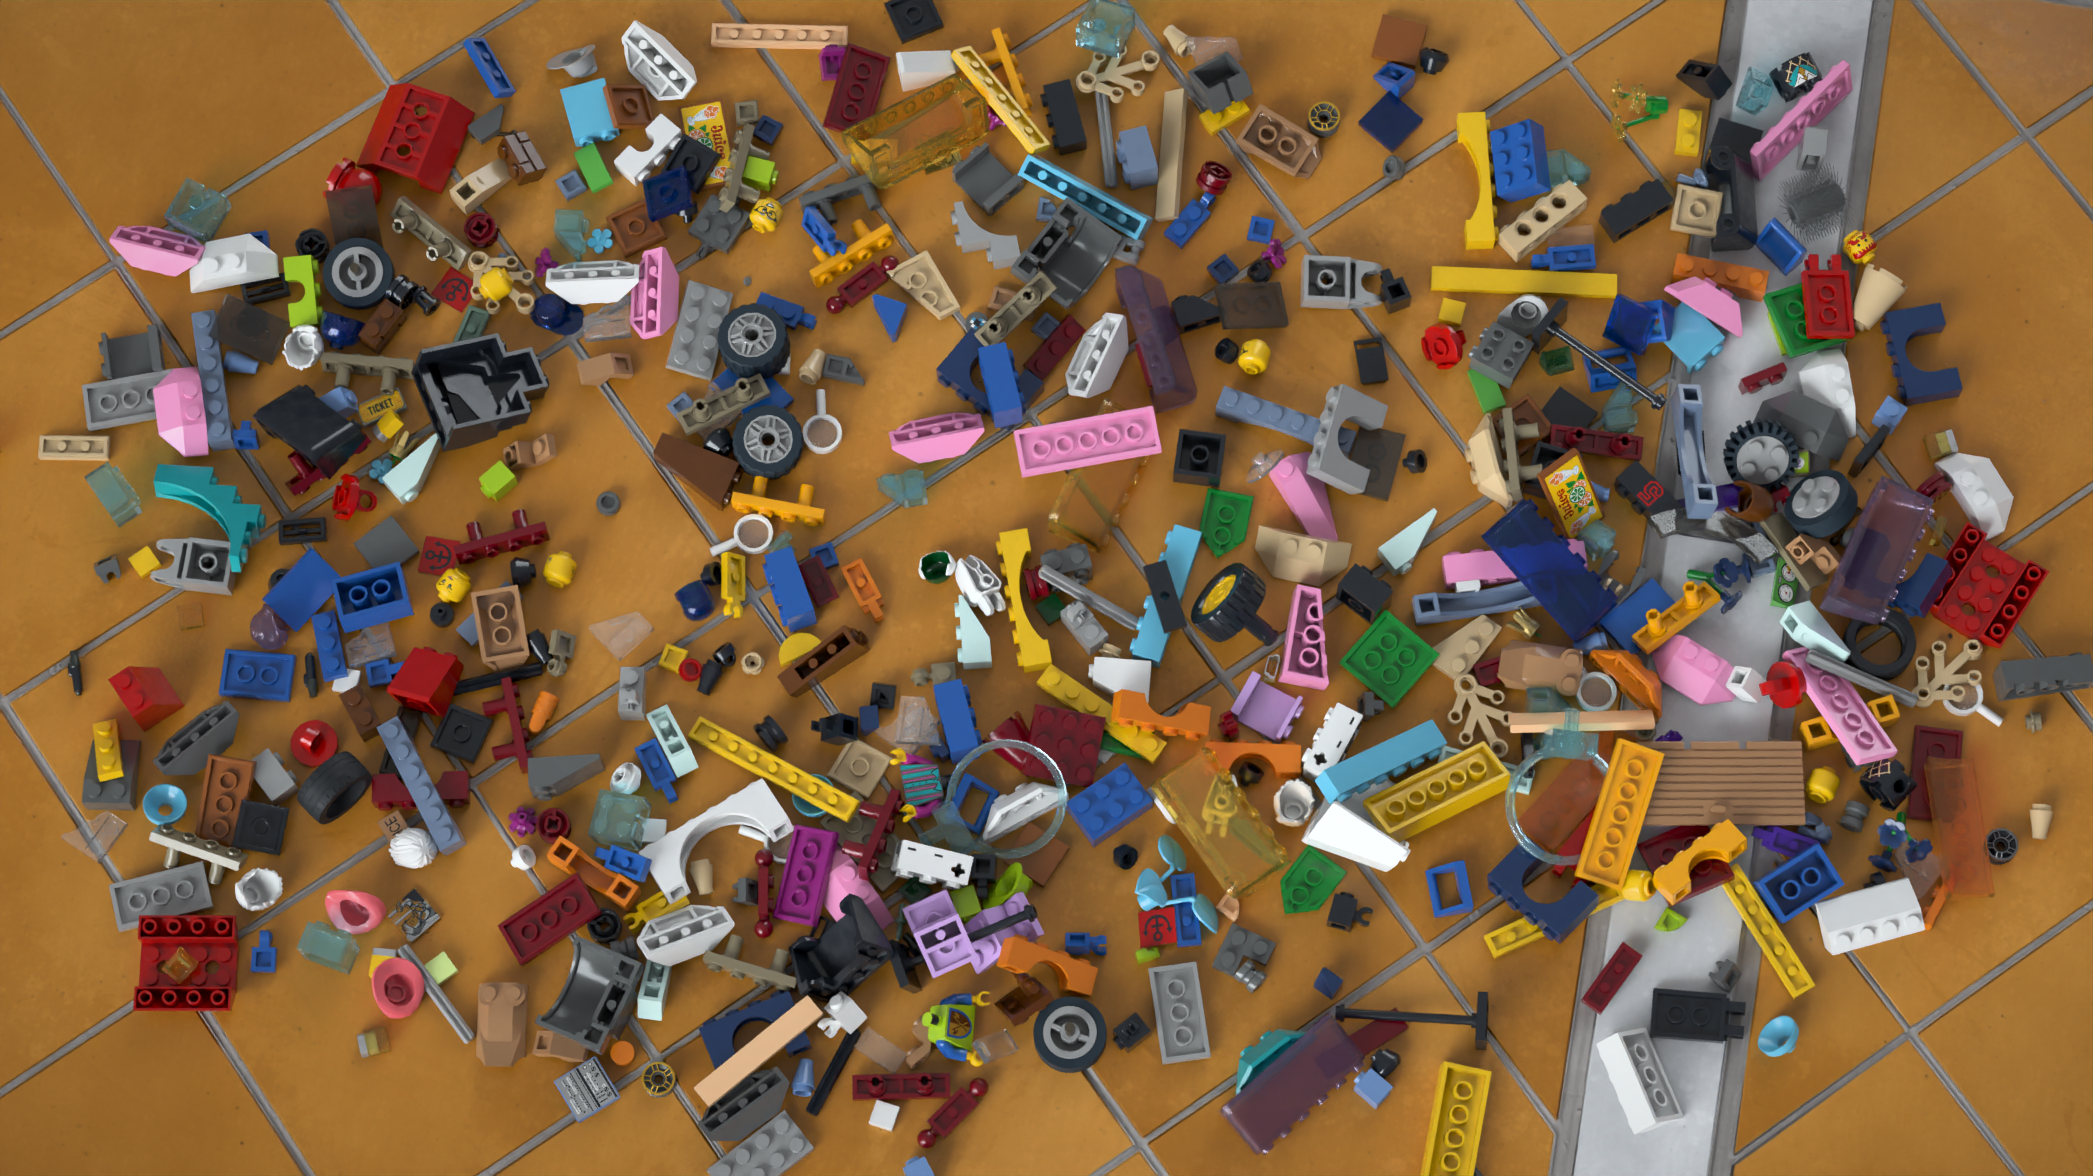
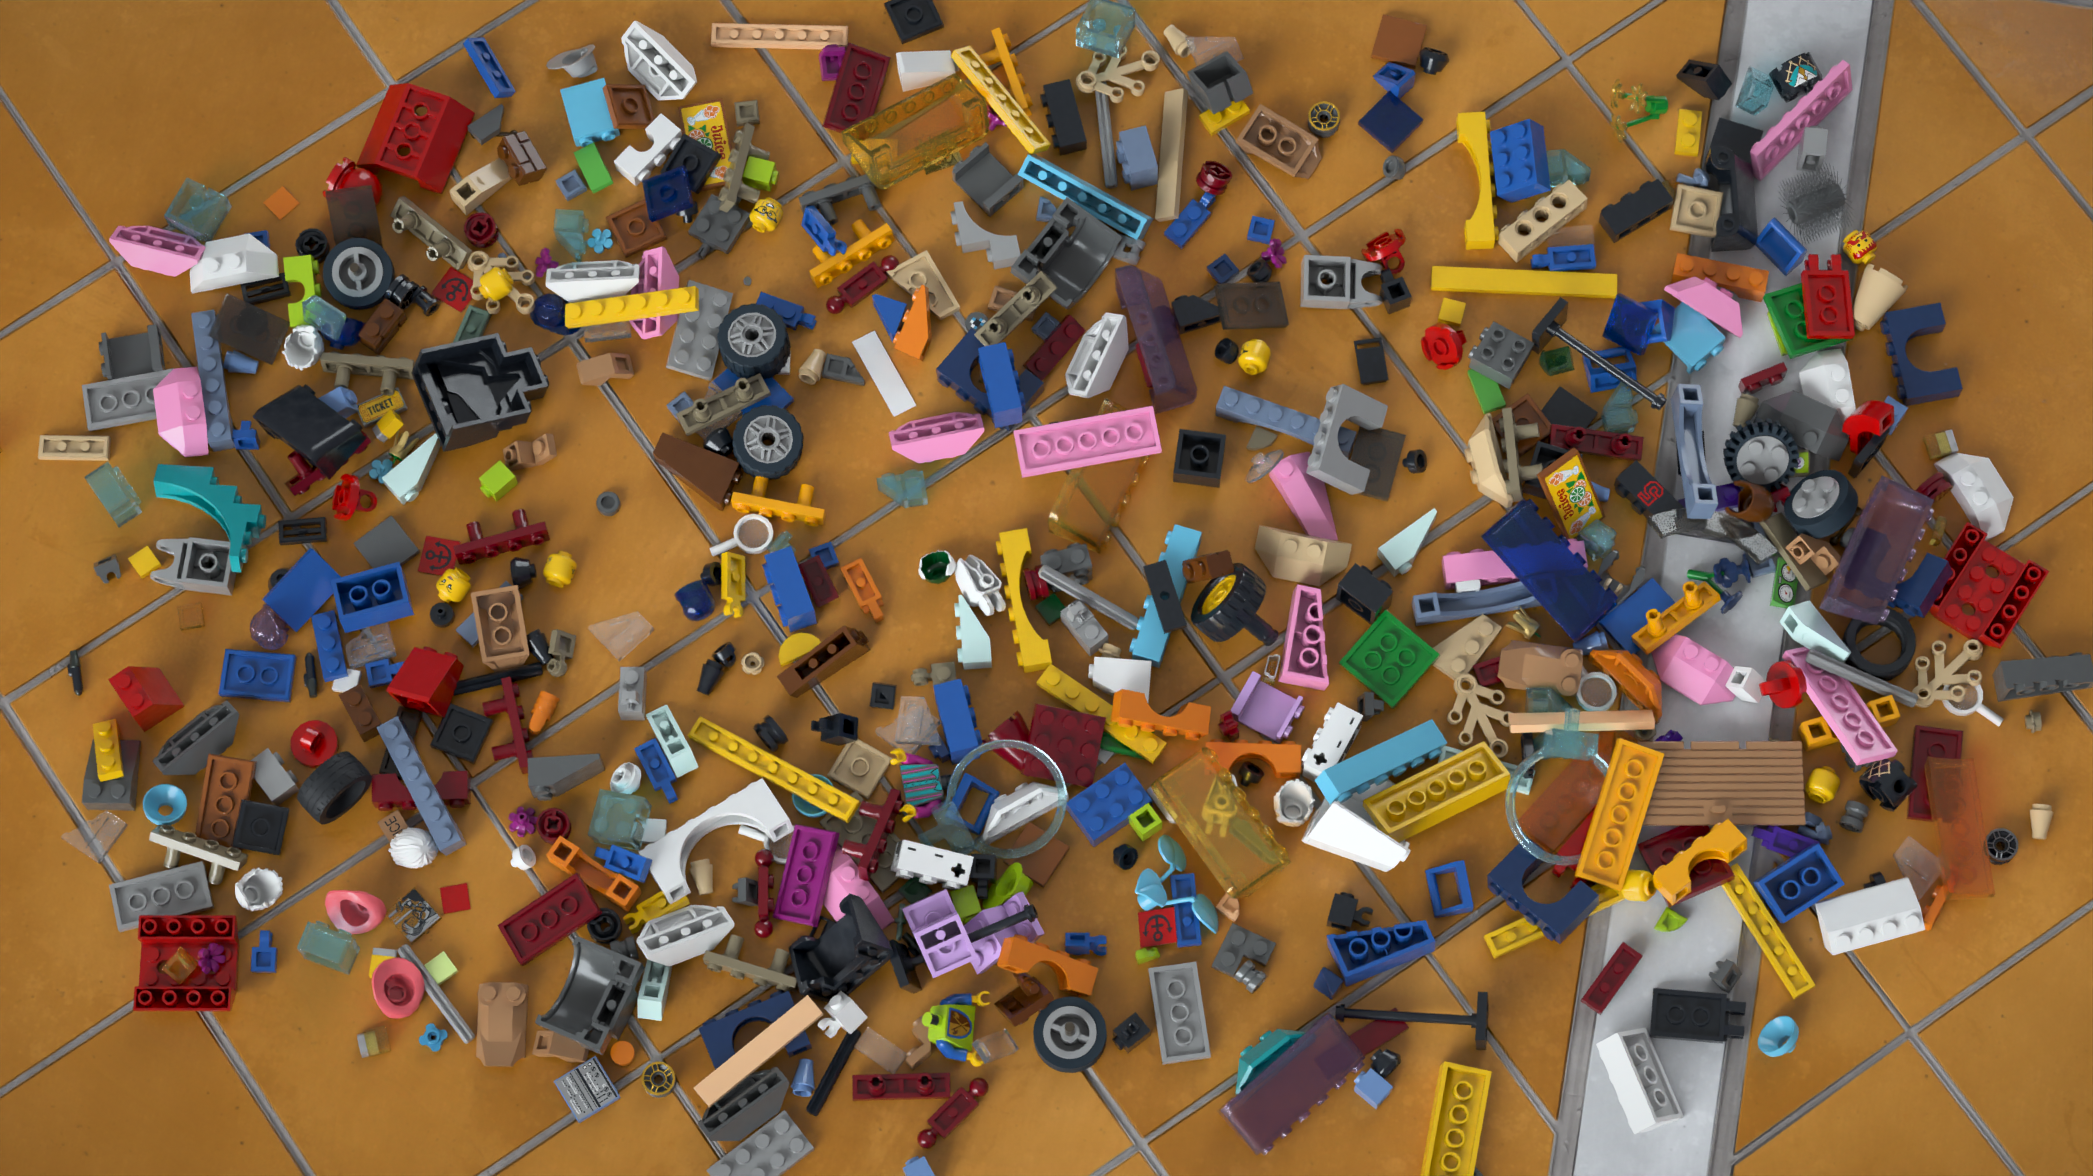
yellow tile [658,643,689,674] -> none
red plate [678,658,702,682] -> none
dark blue plate [753,114,784,146] -> none
piece [803,389,843,454] -> none
dark blue slope [859,705,879,736] -> none
white tile [869,1100,900,1132] -> none
green tile [1199,488,1254,559] -> none
green tile [1280,845,1347,915] -> none
light grey piece [1497,294,1548,337] -> none
dark blue plant [1868,812,1933,873] -> none
none -> magenta plant [198,943,226,974]
none -> orange sticker [263,186,300,220]
none -> clear light blue slope [302,295,346,340]
none -> dark azure plate [419,1023,448,1052]
none -> red sticker [440,883,471,914]
none -> yellow plate [565,286,699,329]
none -> white sticker [852,330,916,417]
none -> orange slope [893,284,932,361]
none -> lime brick [1129,803,1162,842]
none -> reddish brown brick [1182,550,1234,584]
none -> dark tan tile [1247,426,1278,451]
none -> blue wedge [1327,920,1435,987]
none -> red tile [1361,229,1406,274]
none -> dark tan cone [1732,393,1759,427]
none -> red arch [1842,400,1894,455]

